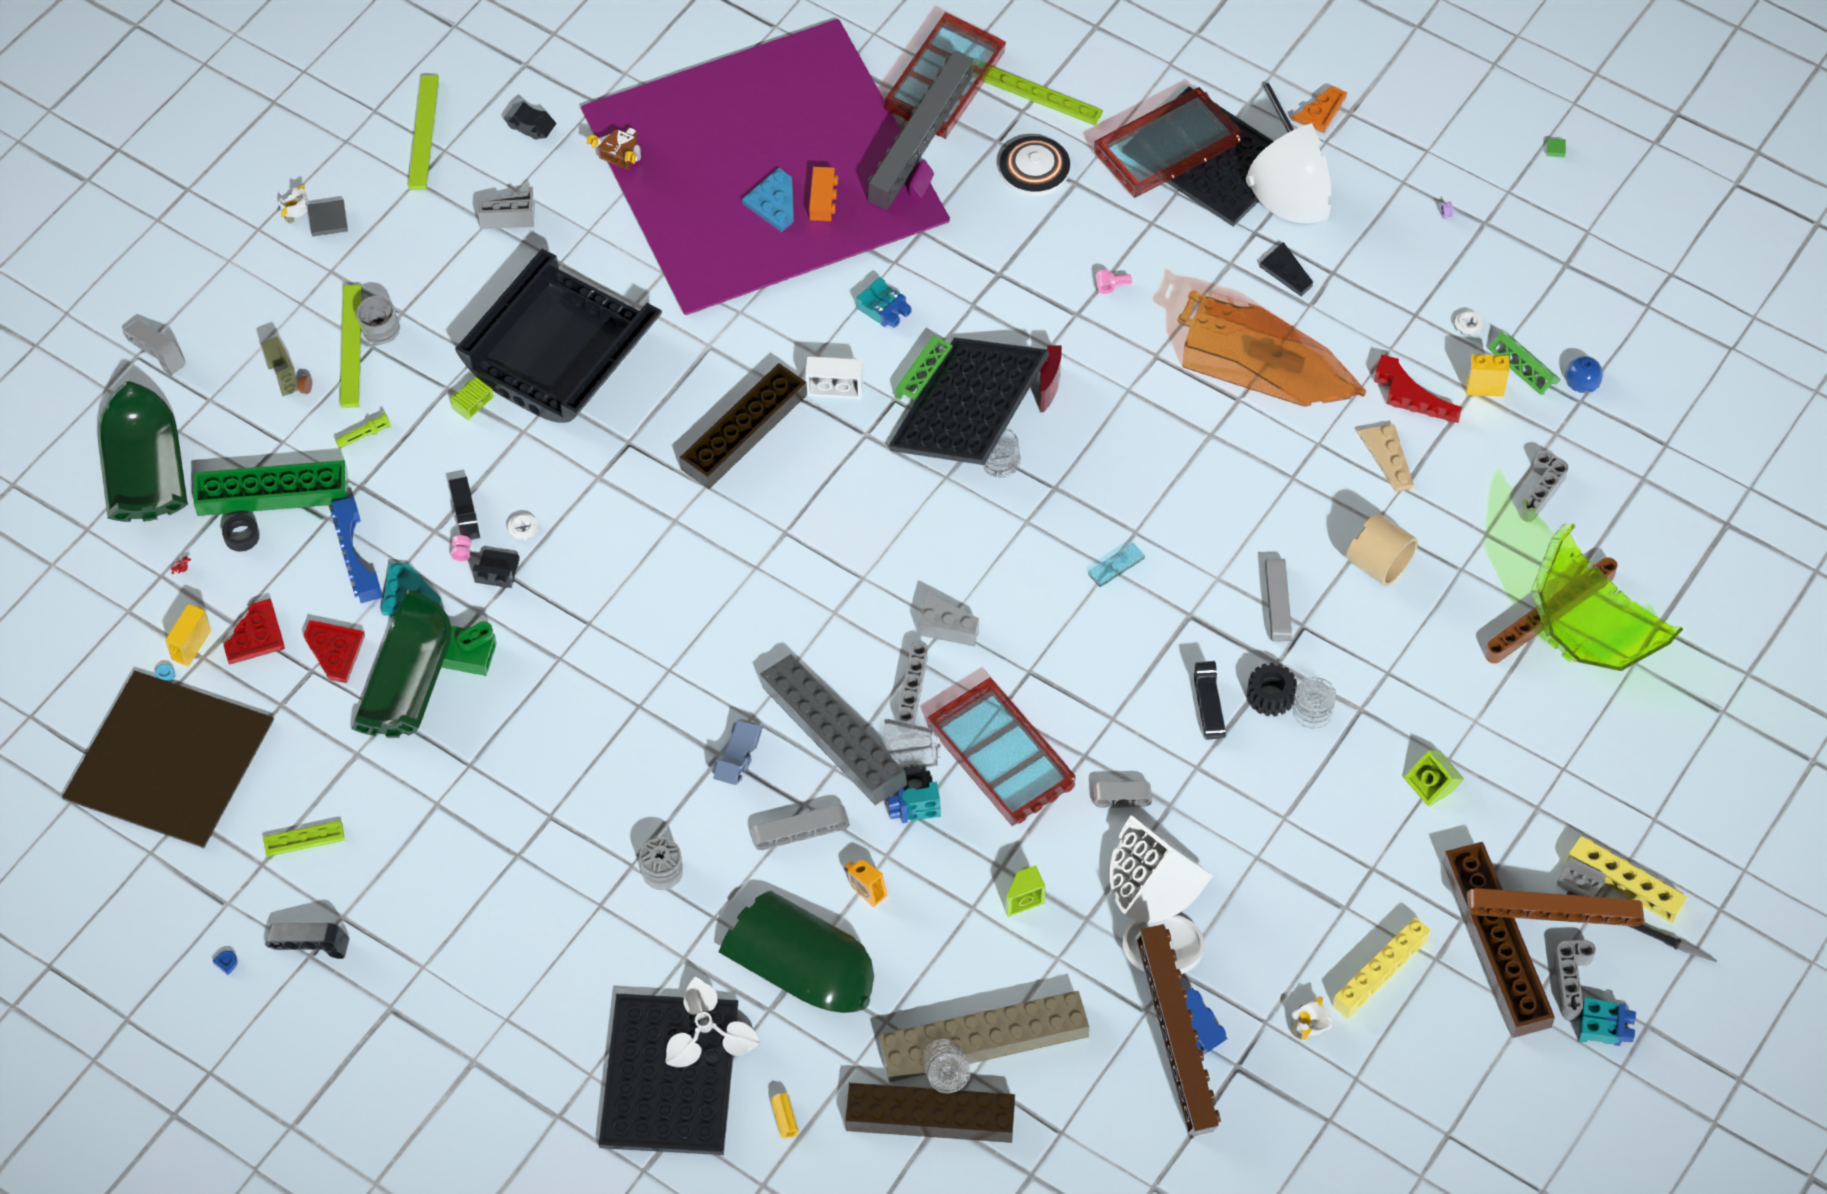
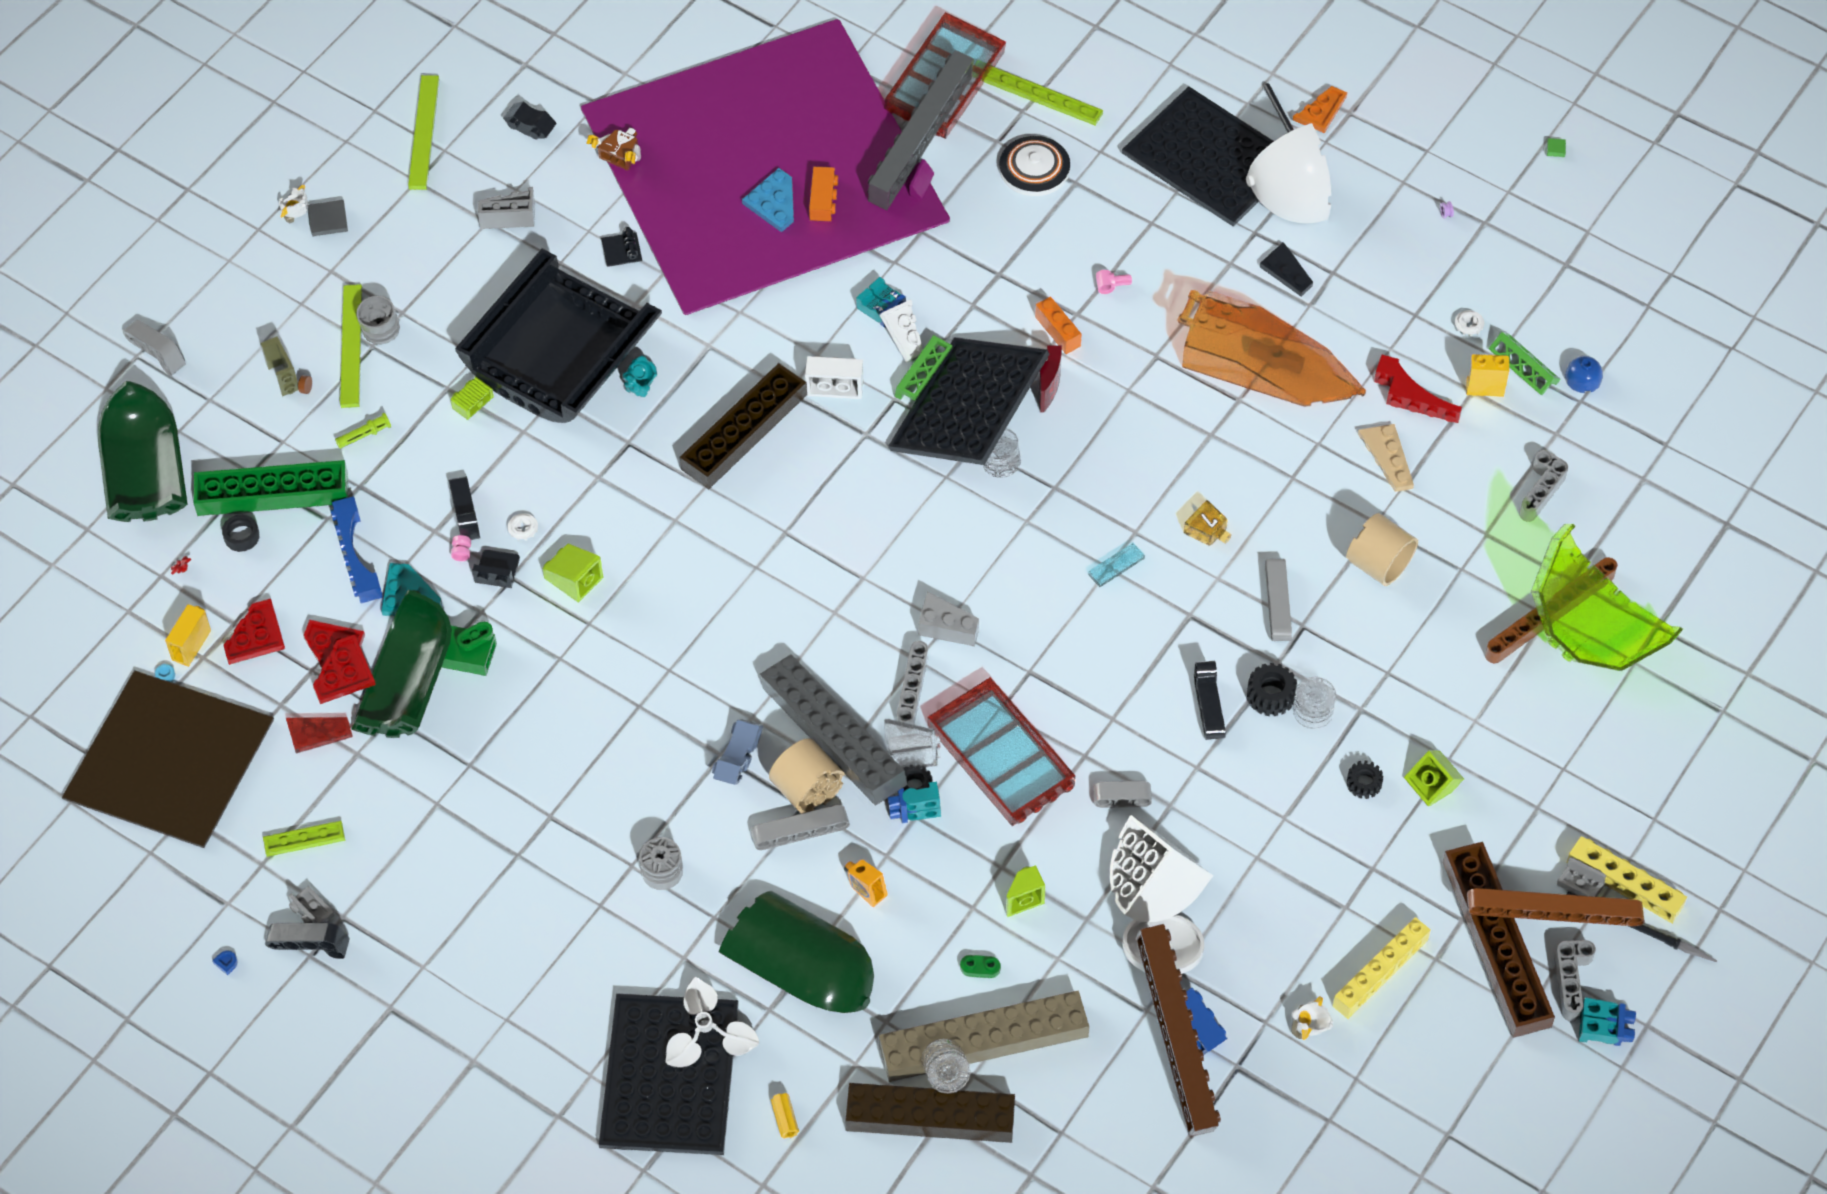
window [1094,87,1241,198] -> none
none -> clear red wing [286,717,353,754]
none -> light grey bracket [288,886,335,923]
none -> red plate [313,634,375,704]
none -> lime slope [542,543,604,603]
none -> black hinge [601,227,643,267]
none -> teal hair [623,356,657,397]
none -> tan brick [769,738,845,814]
none -> white wing [880,299,923,363]
none -> green plate [960,955,1001,978]
none -> orange brick [1035,296,1082,354]
none -> clear yellow torso [1184,500,1232,546]
none -> black tyre [1346,760,1383,799]

